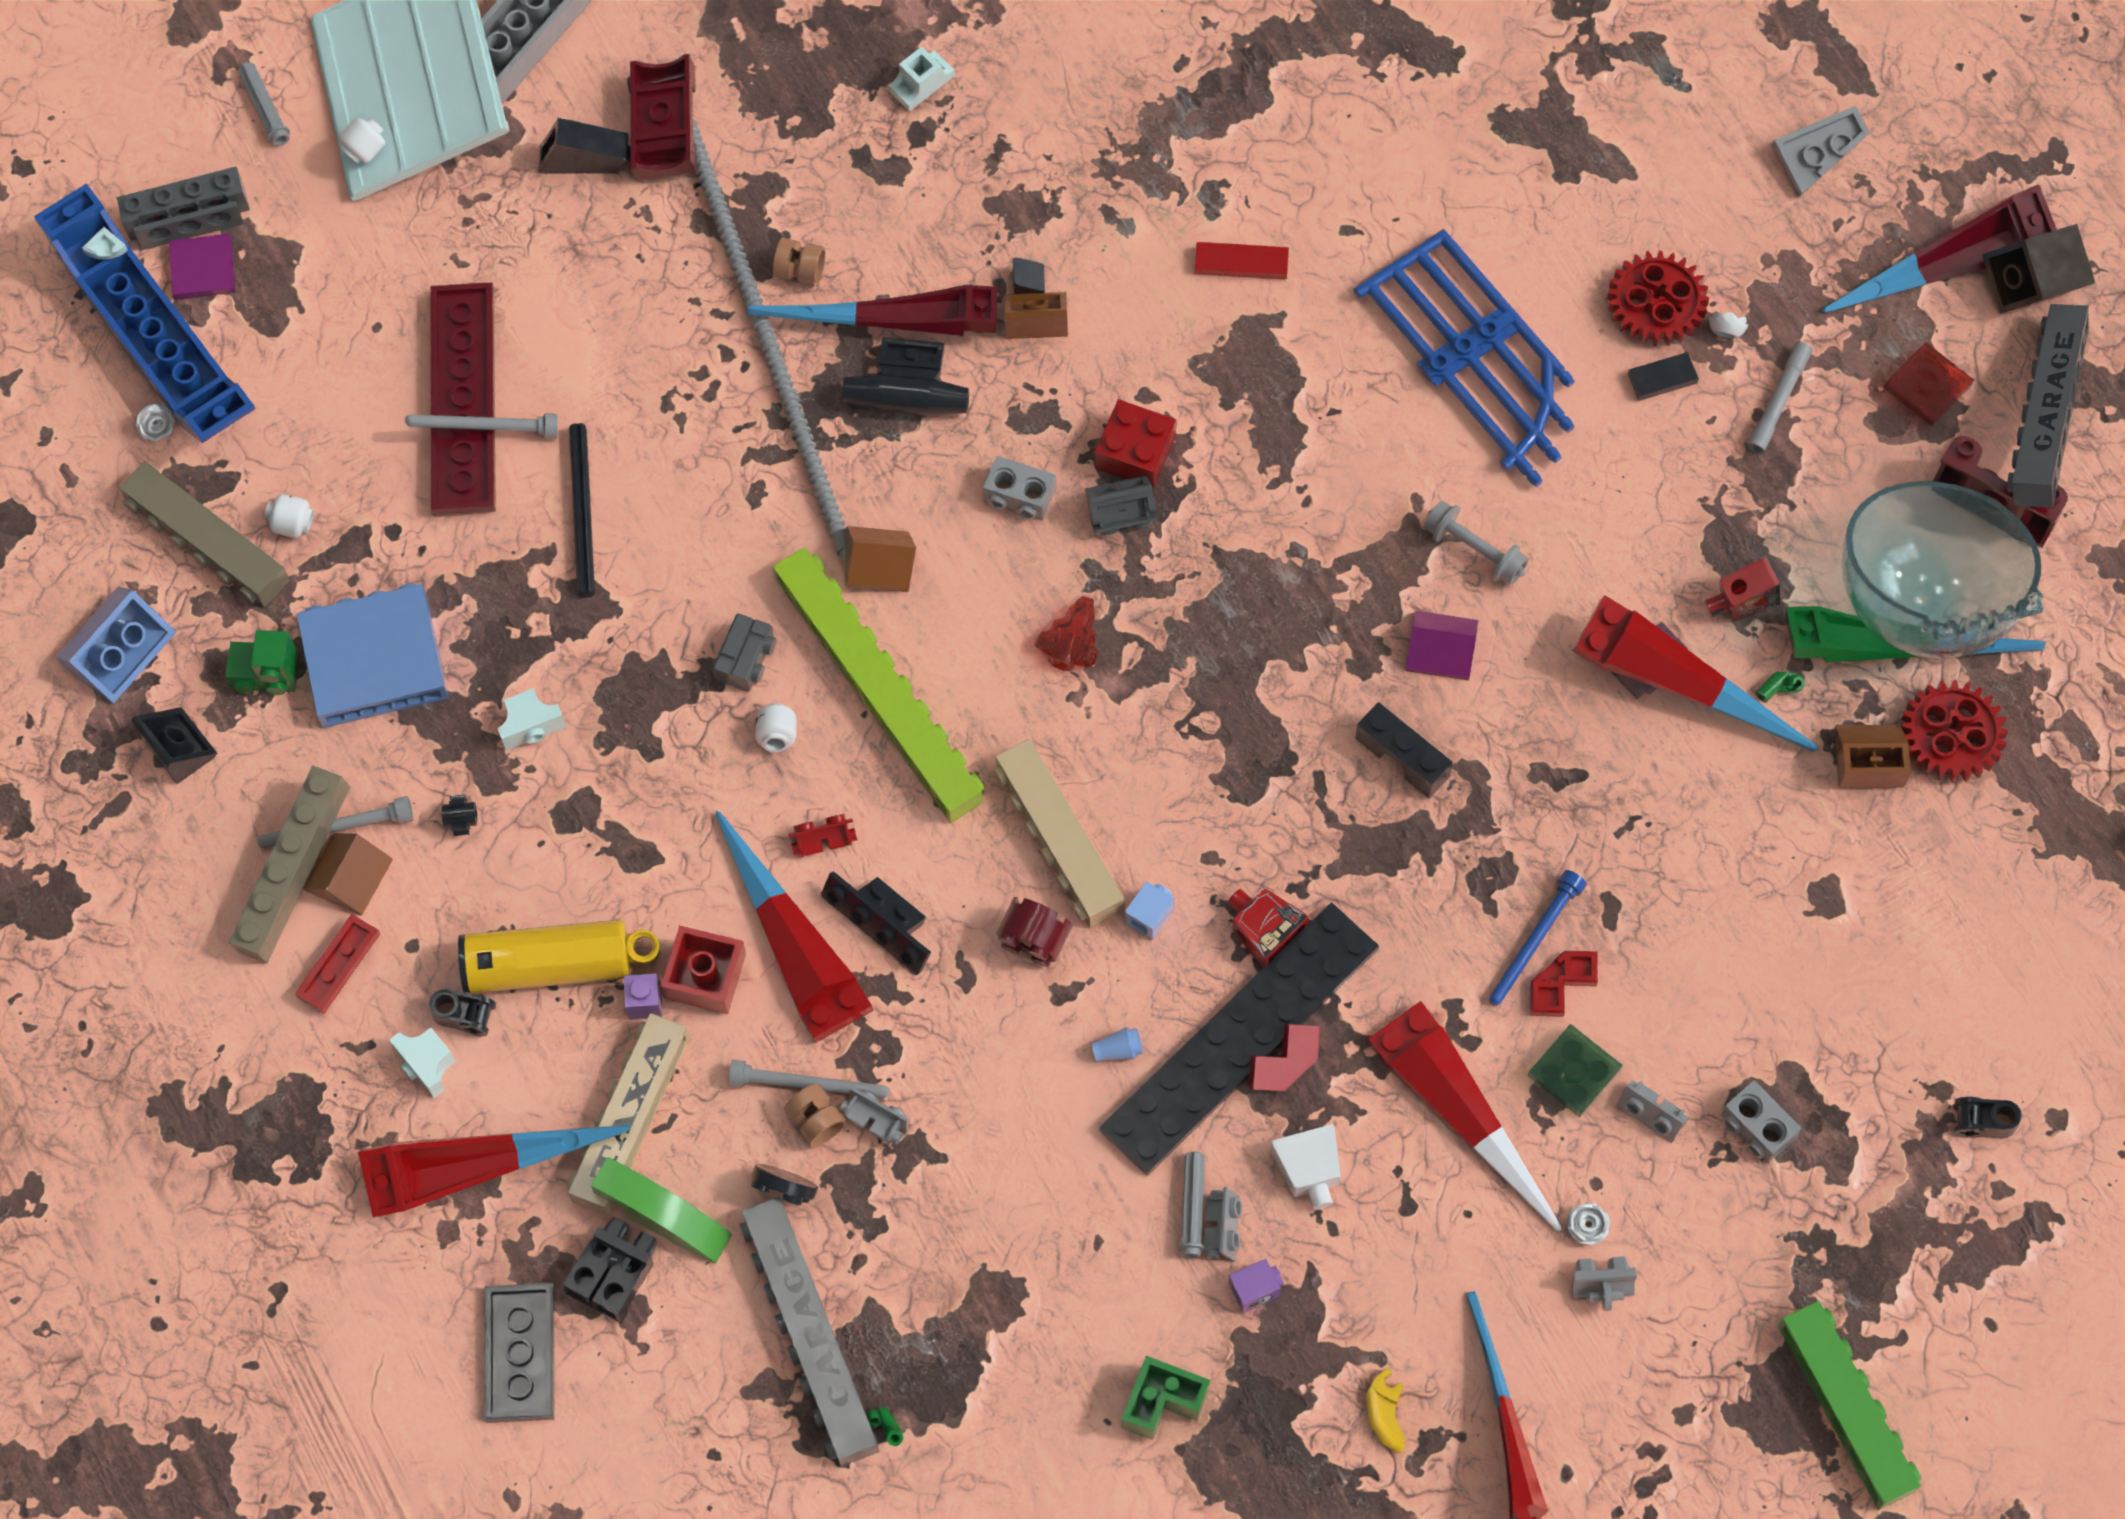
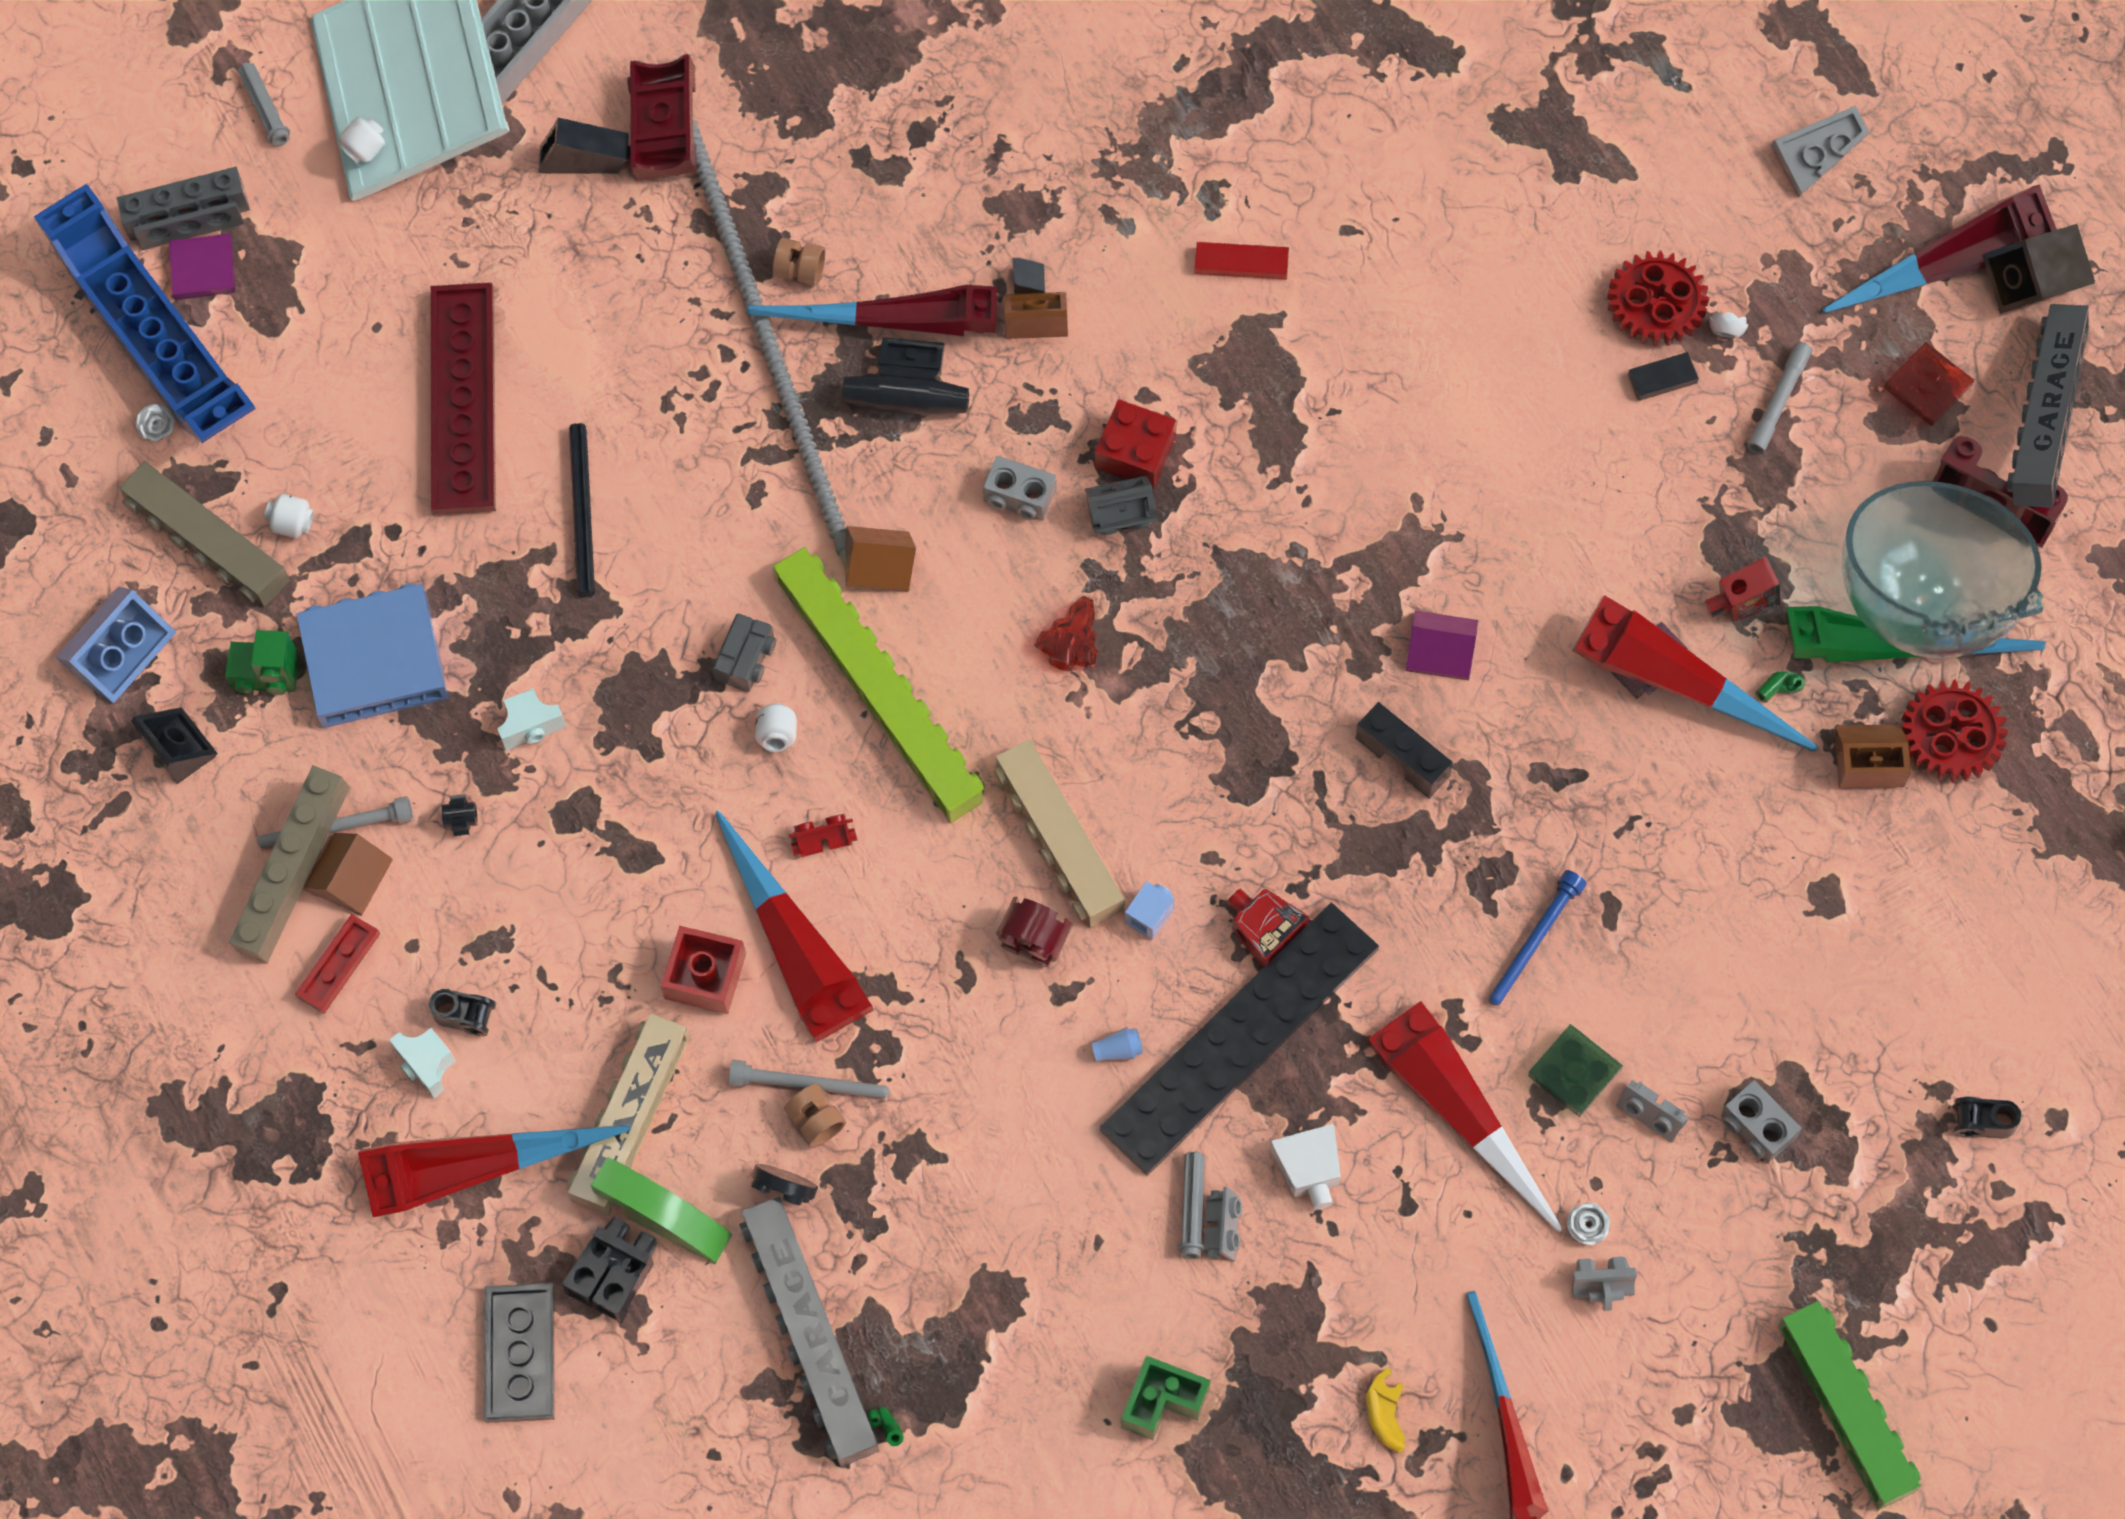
light aqua tile [82,227,128,260] -> none
light grey piece [405,413,558,439] -> none
yellow piece [458,919,661,994] -> none
medium lavender brick [624,974,662,1020] -> none
black bracket [821,871,931,975] -> none
light grey hinge [839,1086,909,1145] -> none
light aqua brick [889,47,955,111] -> none
medium lavender brick [1228,1258,1284,1313] -> none
tile [1249,1024,1320,1091] -> none
blue piece [1353,229,1575,487] -> none
light grey piece [1424,501,1529,585] -> none
red tile [1530,951,1598,1017] -> none

